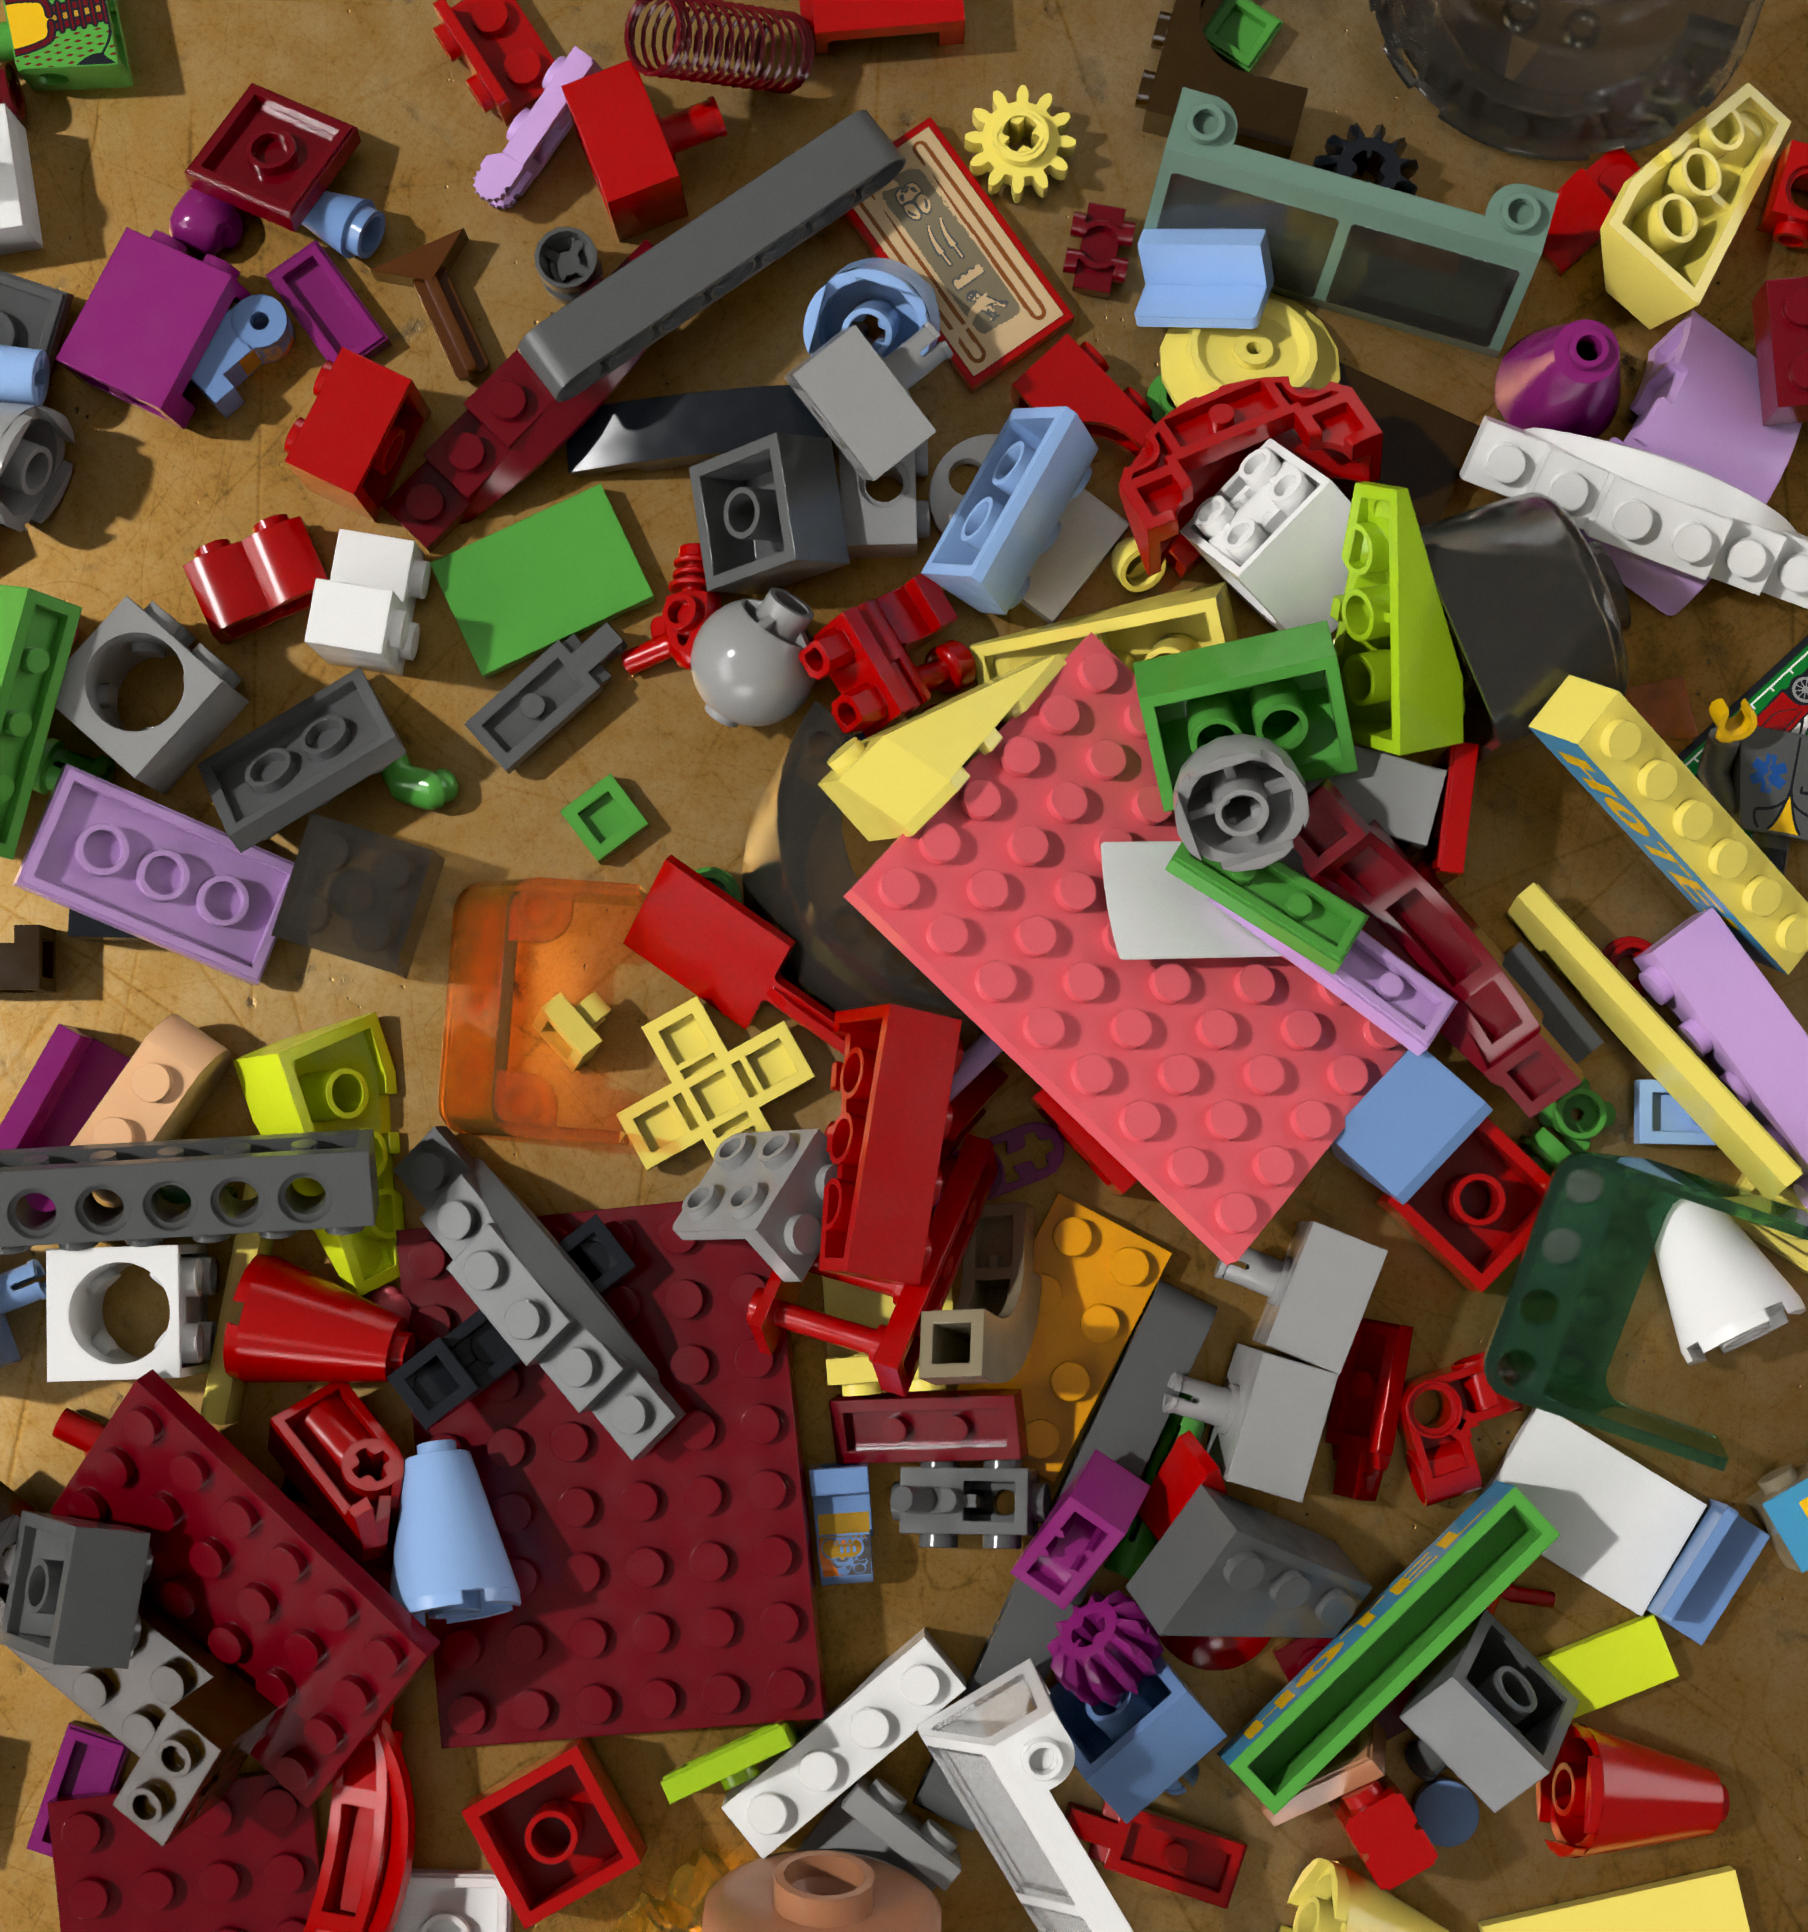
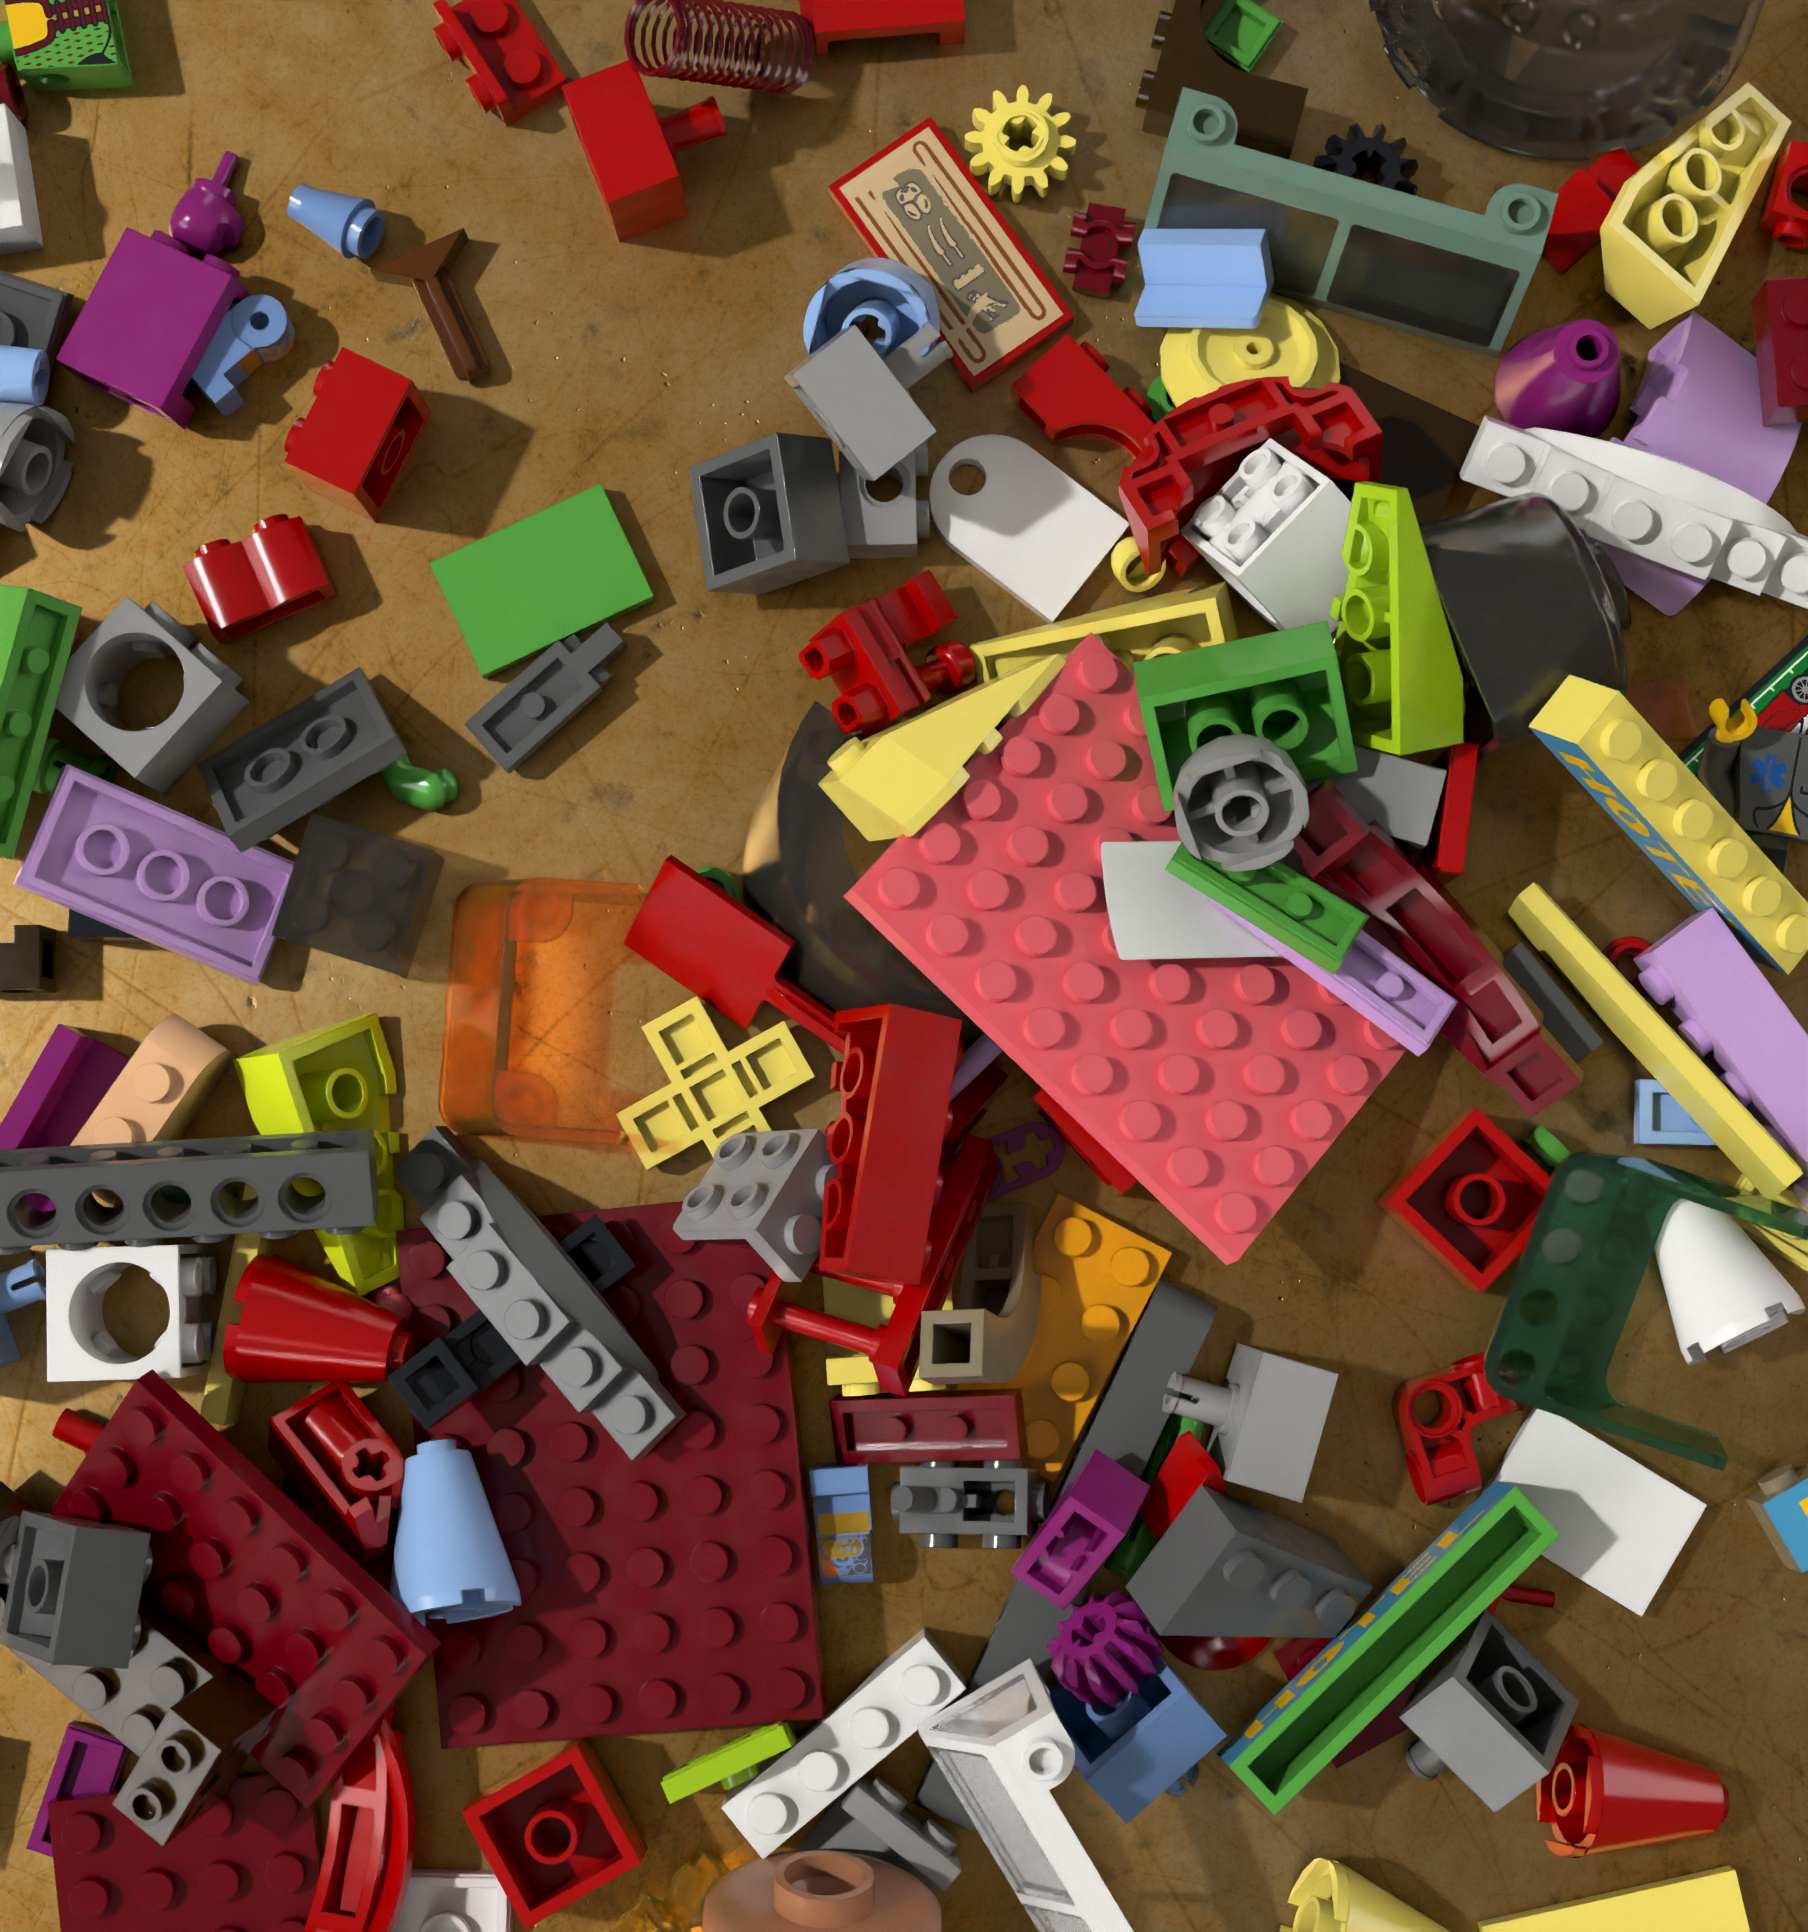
dark red tile [184,83,361,232] -> none
magenta tile [265,240,391,362] -> none
white brick [304,529,431,676] -> none
dark red piece [382,239,654,553] -> none
lavender hinge [473,46,603,210] -> none
dark grey beam [517,110,906,402] -> none
light yellow tile [532,991,612,1073] -> none
dark grey wheel [534,226,604,305] -> none
bright green tile [560,773,650,864] -> none
black slope [566,385,828,477] -> none
red piece [621,543,722,675] -> none
light grey brick [691,587,816,727] -> none
light blue slope [921,406,1099,615] -> none
red hinge [1064,1801,1248,1909] -> none
light grey brick [1214,1221,1388,1375] -> none
nougat tile [1261,1718,1387,1827] -> none
red hinge [1325,1318,1414,1501] -> none
red brick [1328,1773,1439,1891] -> none
medium blue slope [1330,1050,1493,1205] -> none
medium blue tile [1411,1777,1479,1847] -> none
neon yellow tile [1536,1612,1679,1719] -> none
bright green plate [1538,1077,1616,1153] -> none
medium blue panel [1646,1498,1771,1646] -> none

